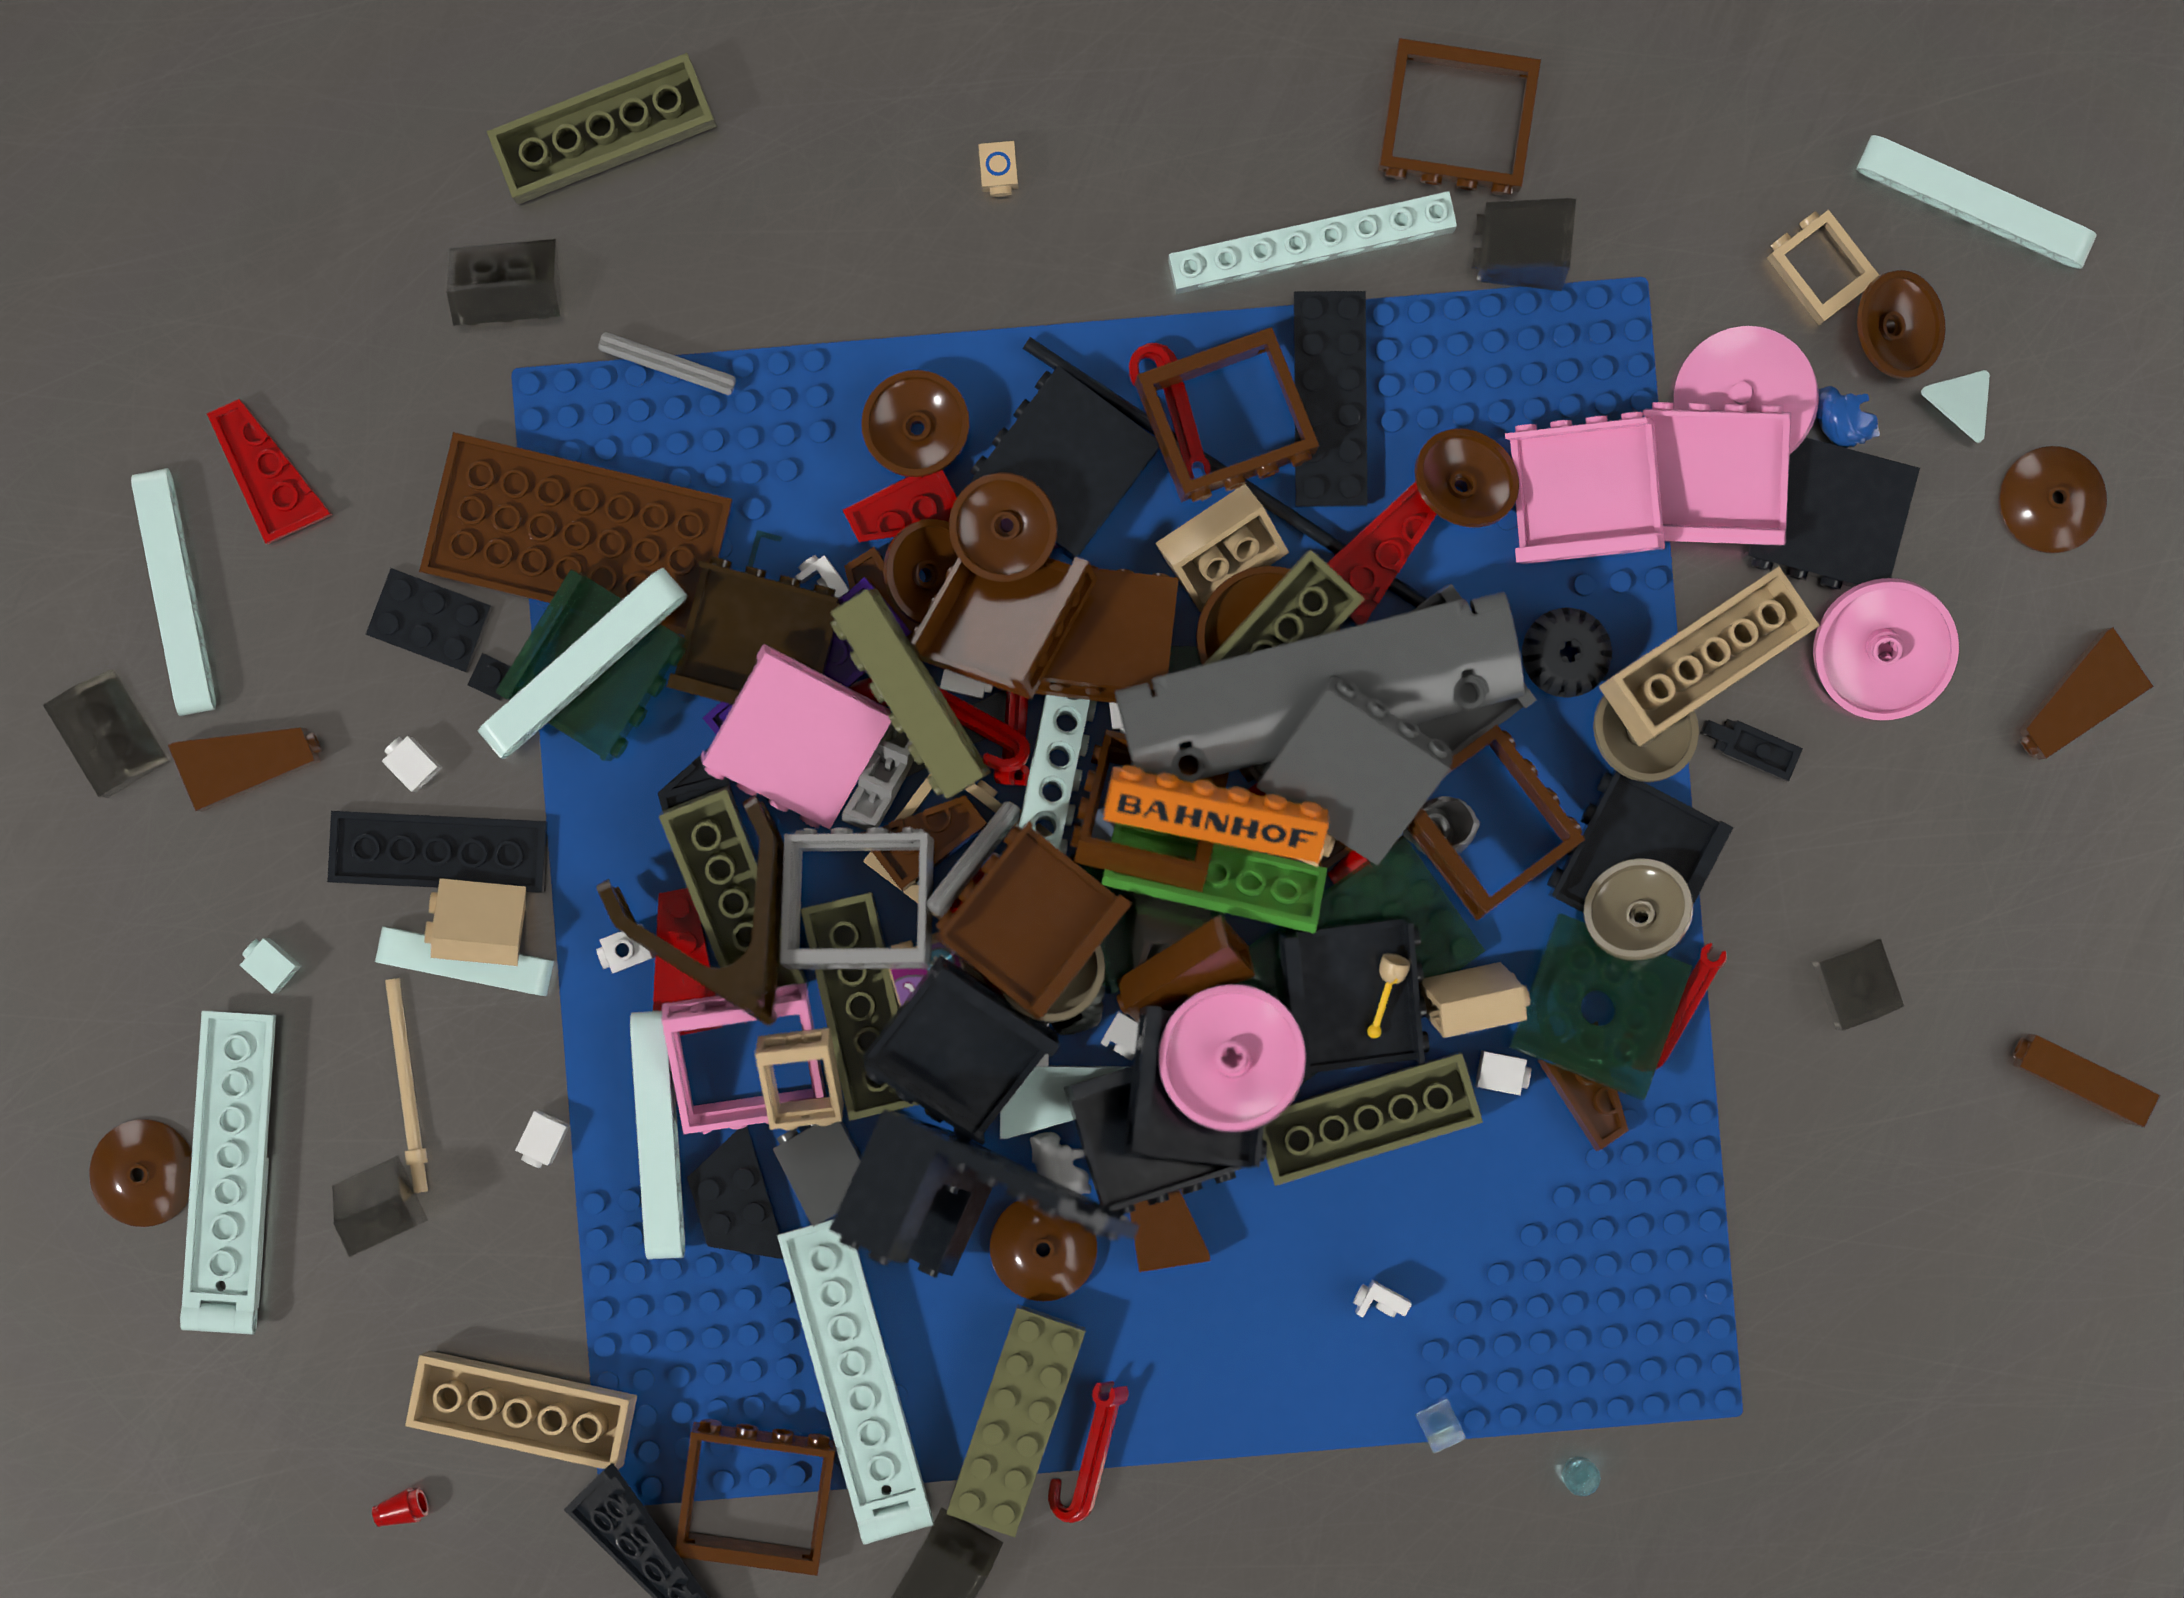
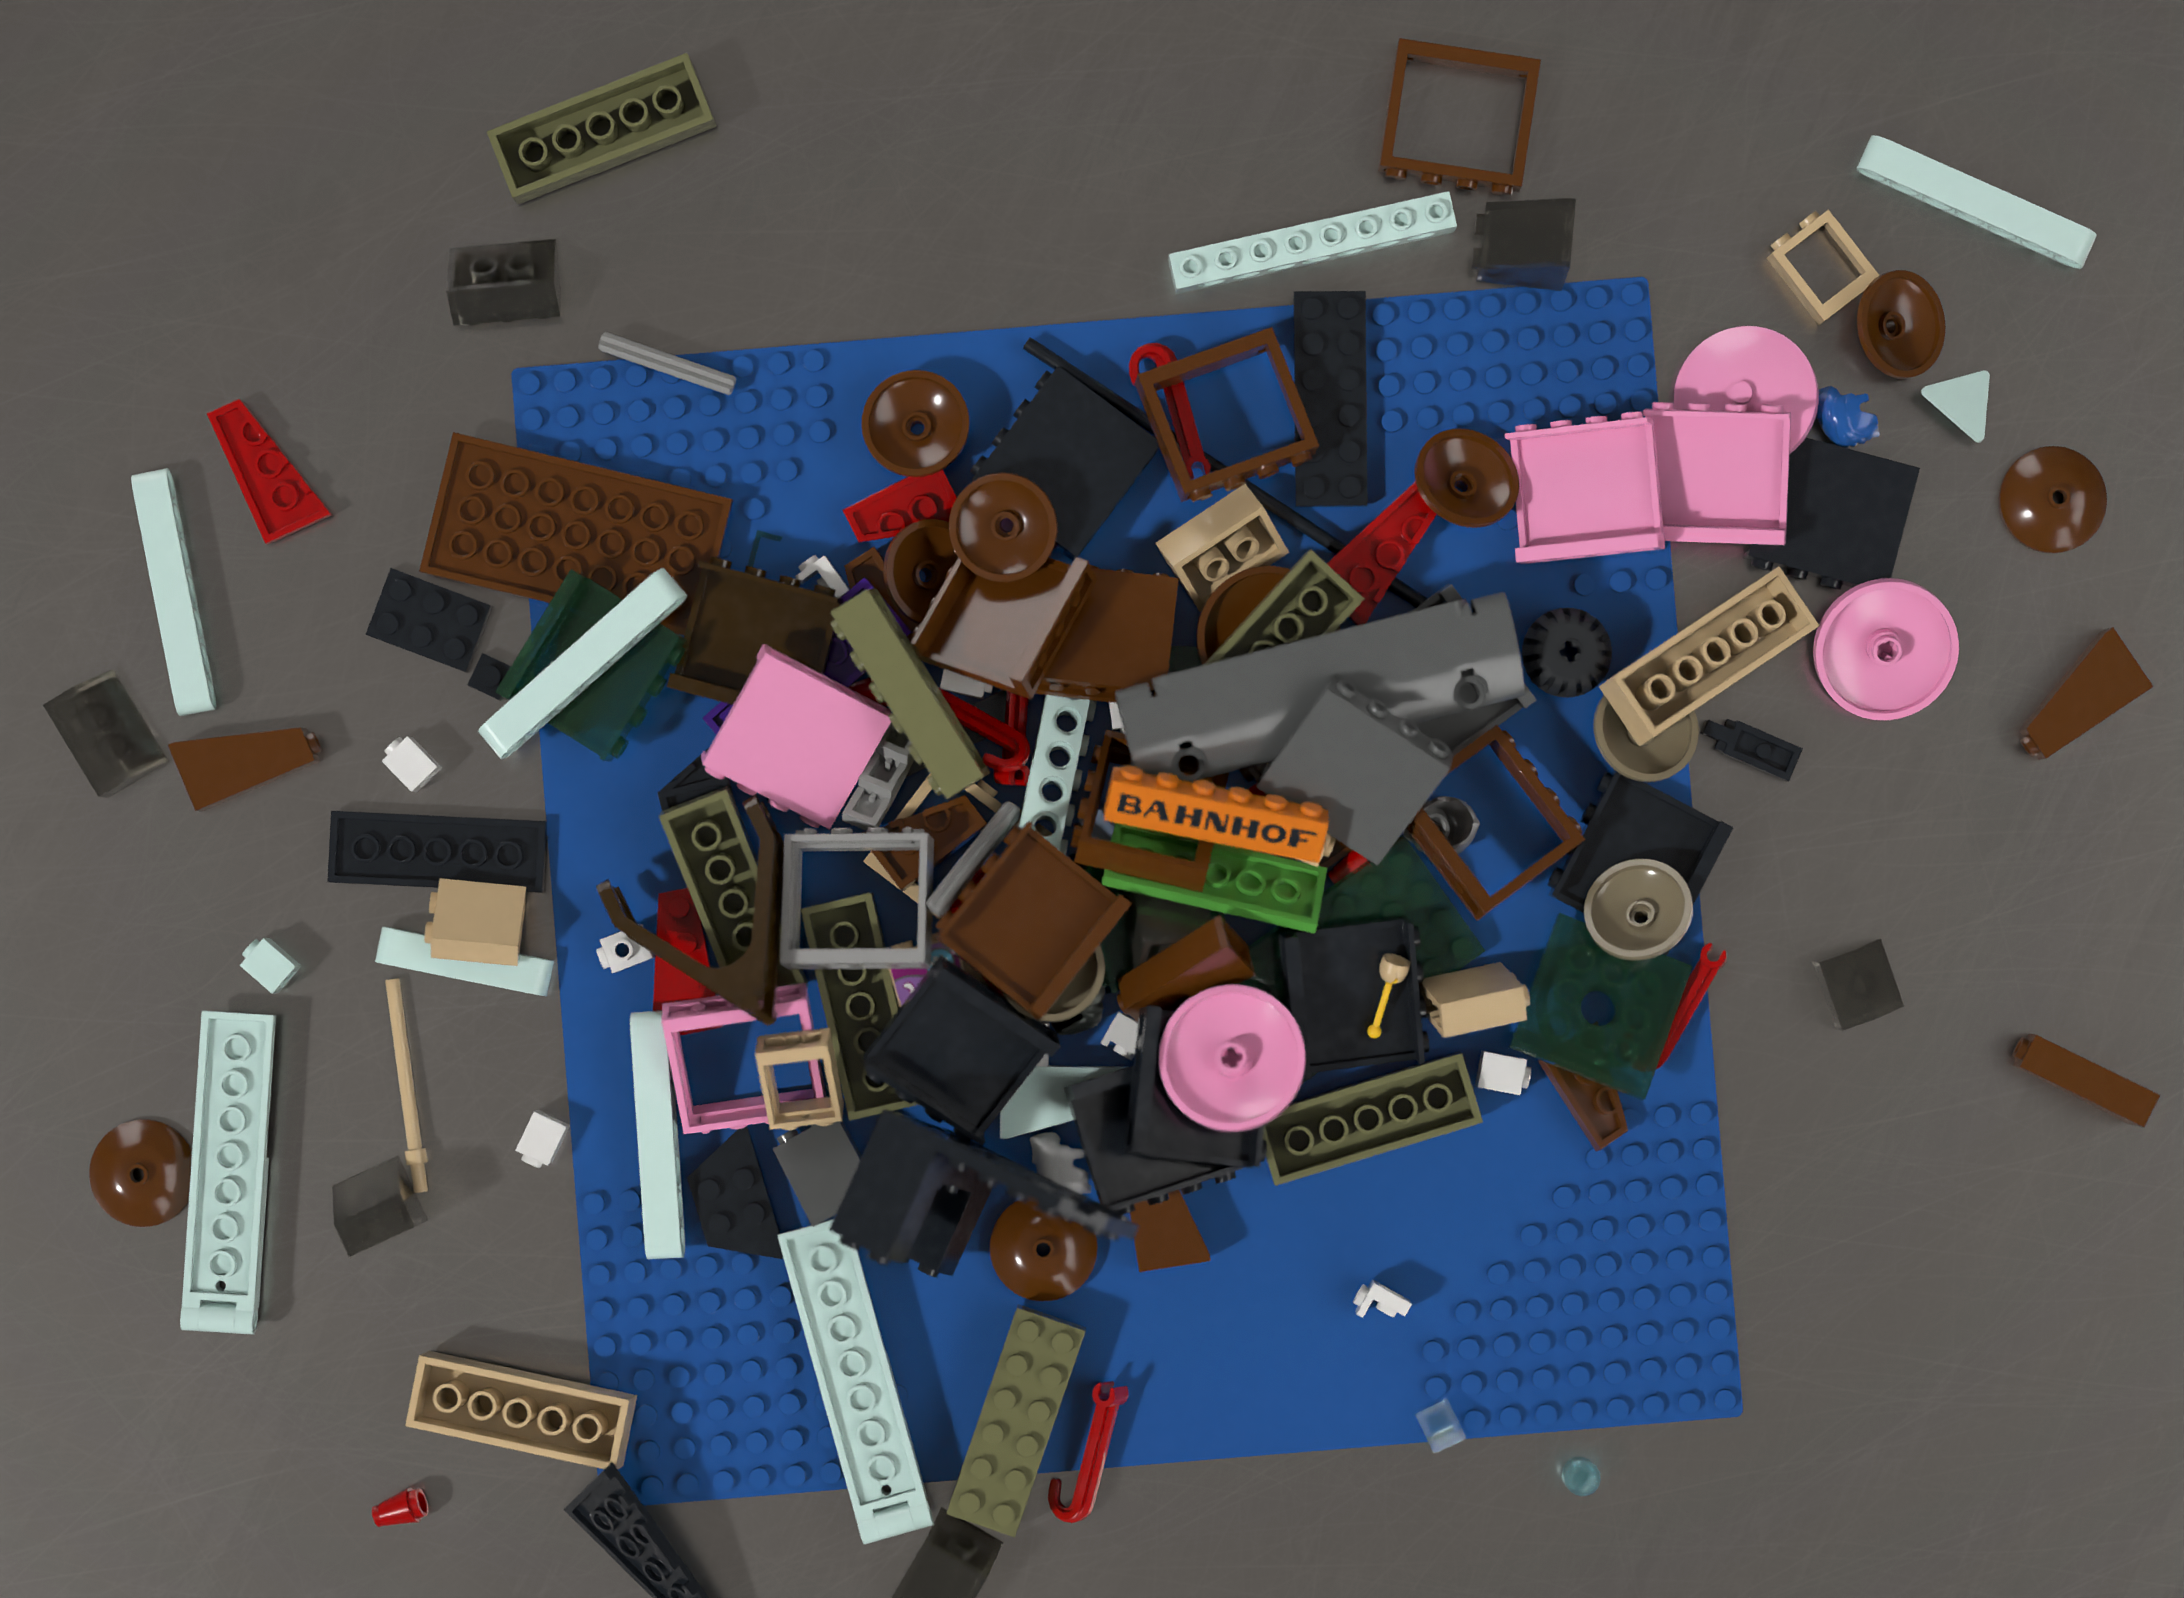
reddish brown window [675,1419,836,1576] -> none
tan brick [978,141,1018,197] -> none

